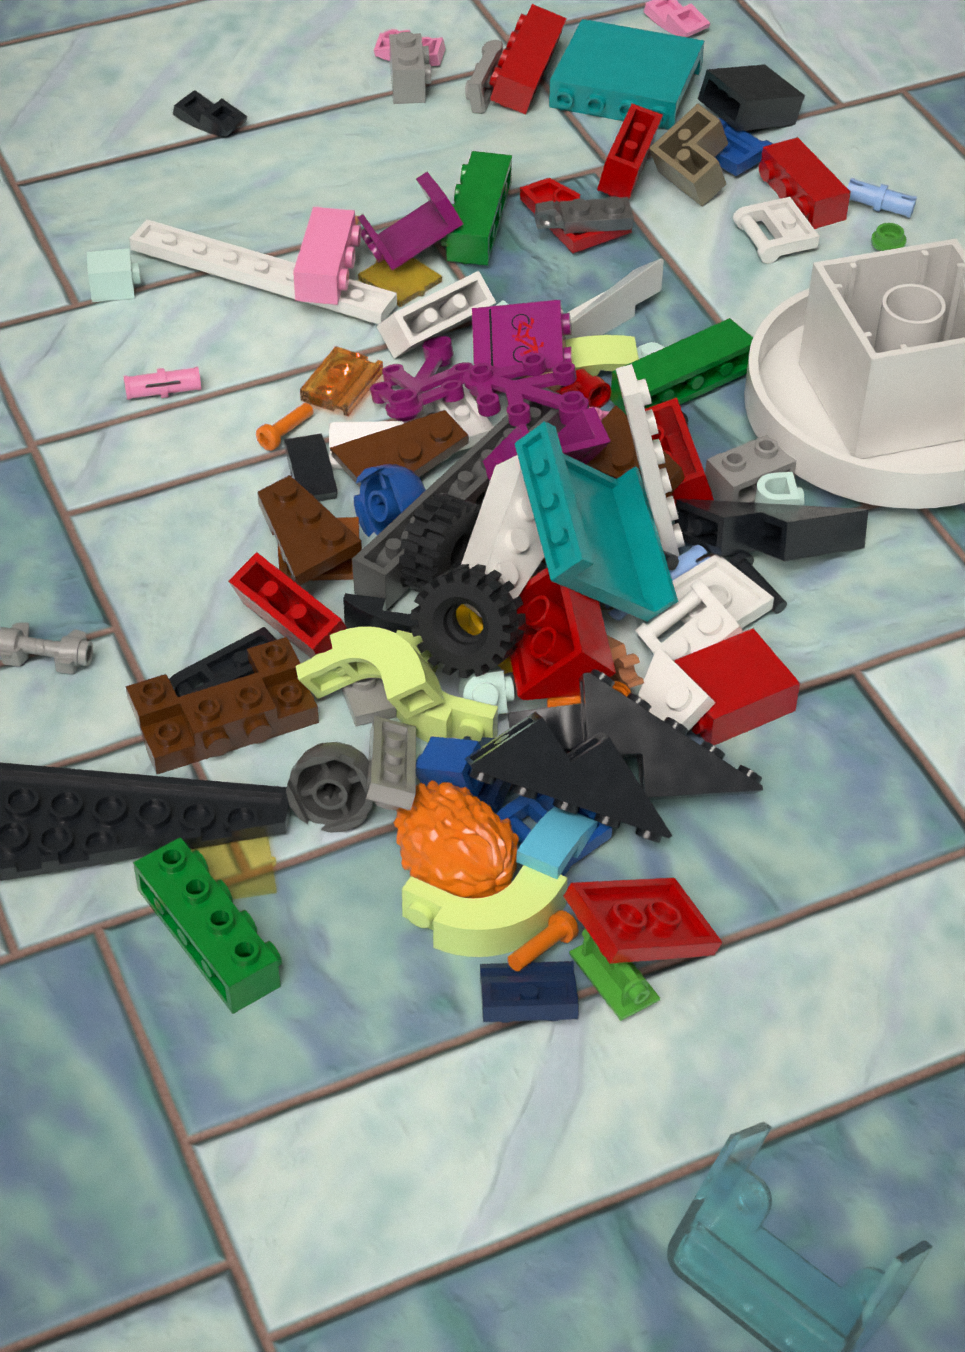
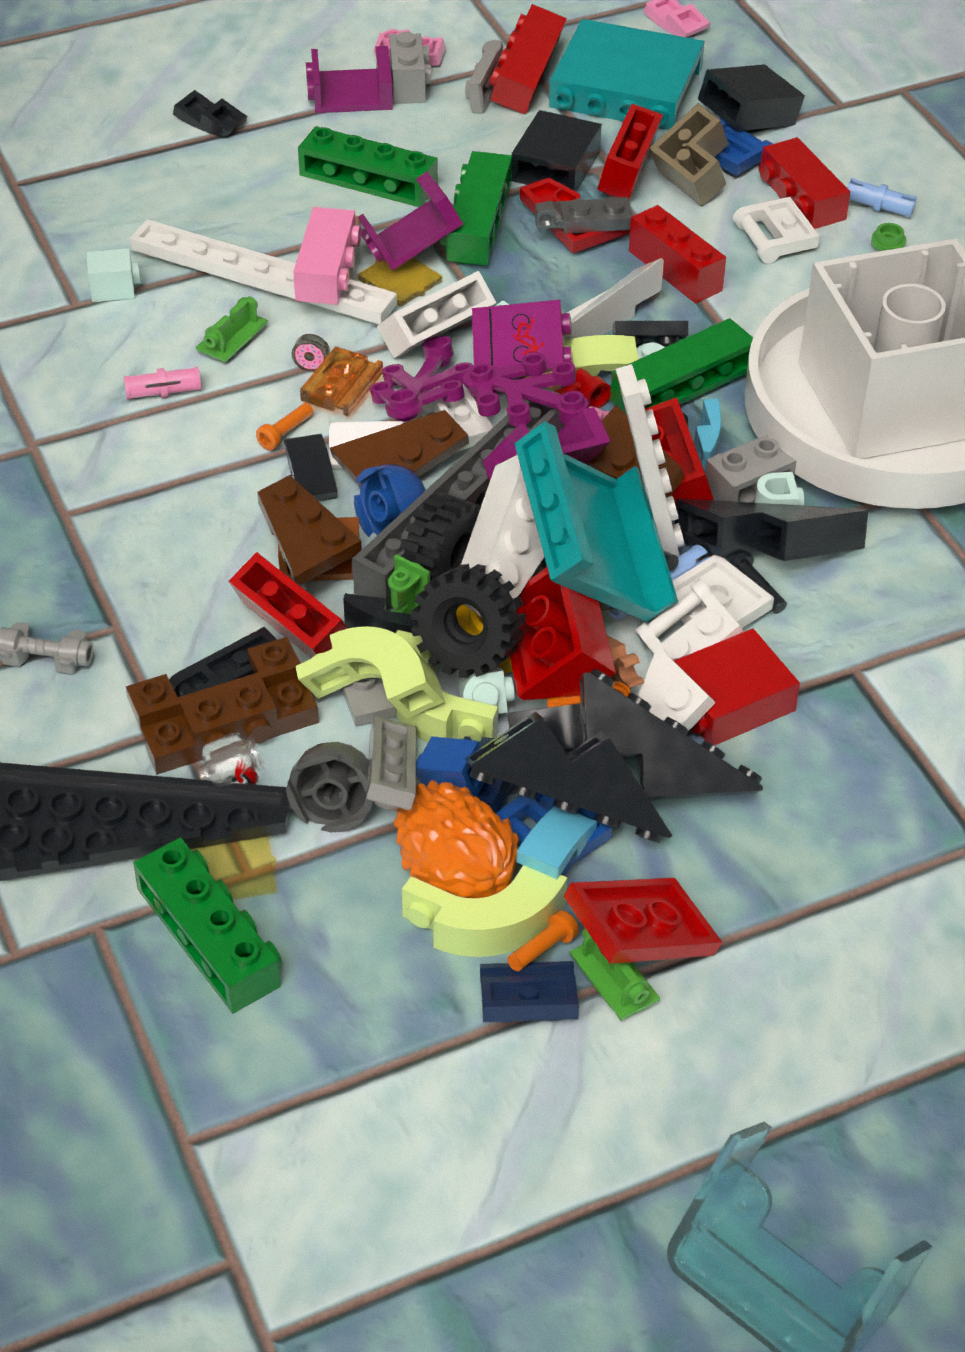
none -> bright green hinge [196,296,268,362]
none -> clear head [197,732,265,786]
none -> tile [291,334,330,372]
none -> green brick [298,126,438,207]
none -> magenta panel [305,46,393,113]
none -> bright green hinge [388,554,430,614]
none -> black brick [512,110,602,192]
none -> black plate [612,321,688,346]
none -> red brick [629,205,726,304]
none -> medium azure slope [694,398,721,472]

